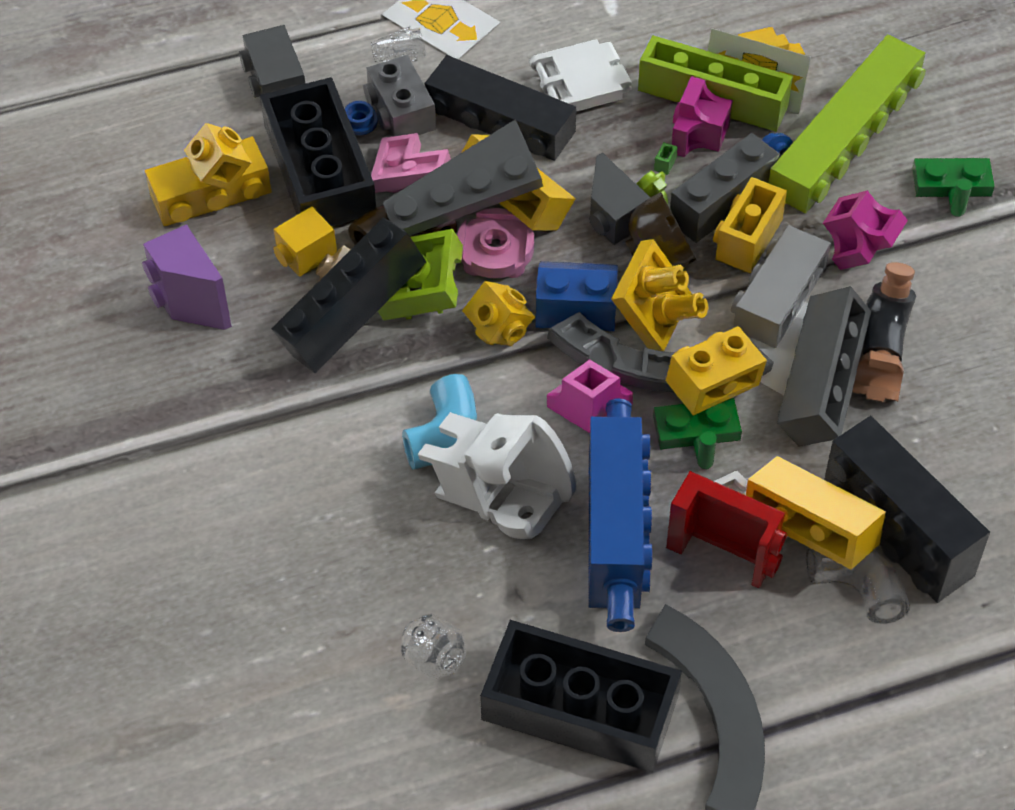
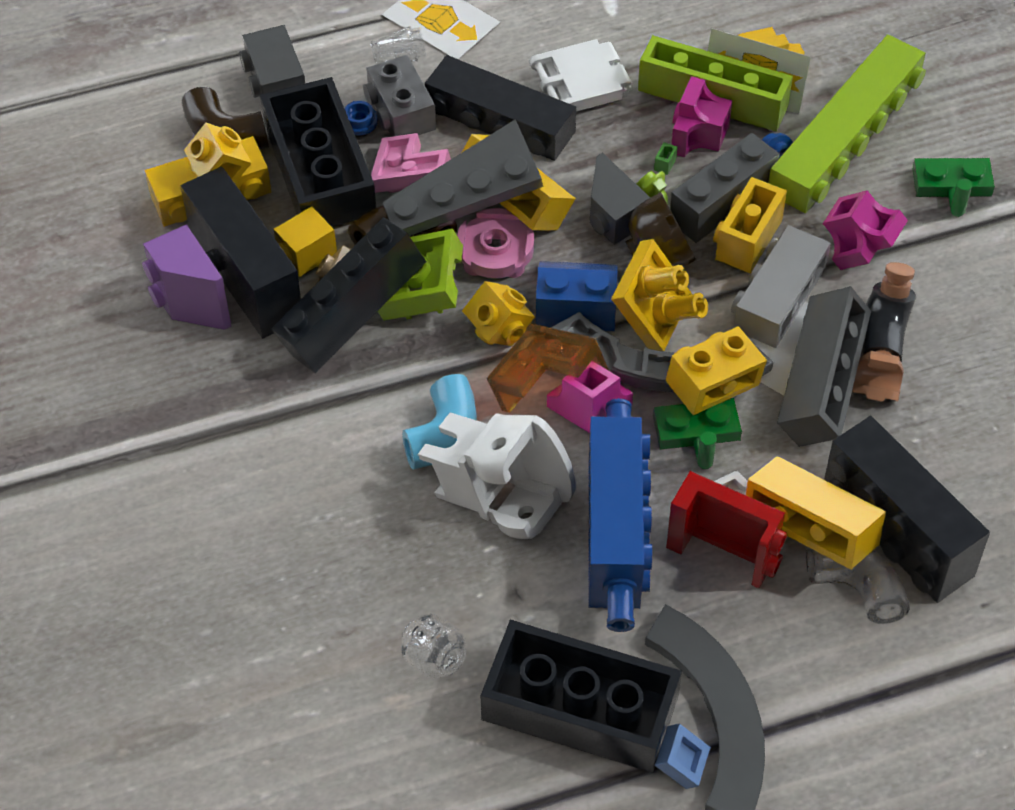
none -> black brick [180,166,301,339]
none -> dark brown cylinder [181,87,269,150]
none -> clear orange panel [486,324,609,413]
none -> medium blue plate [655,723,710,789]

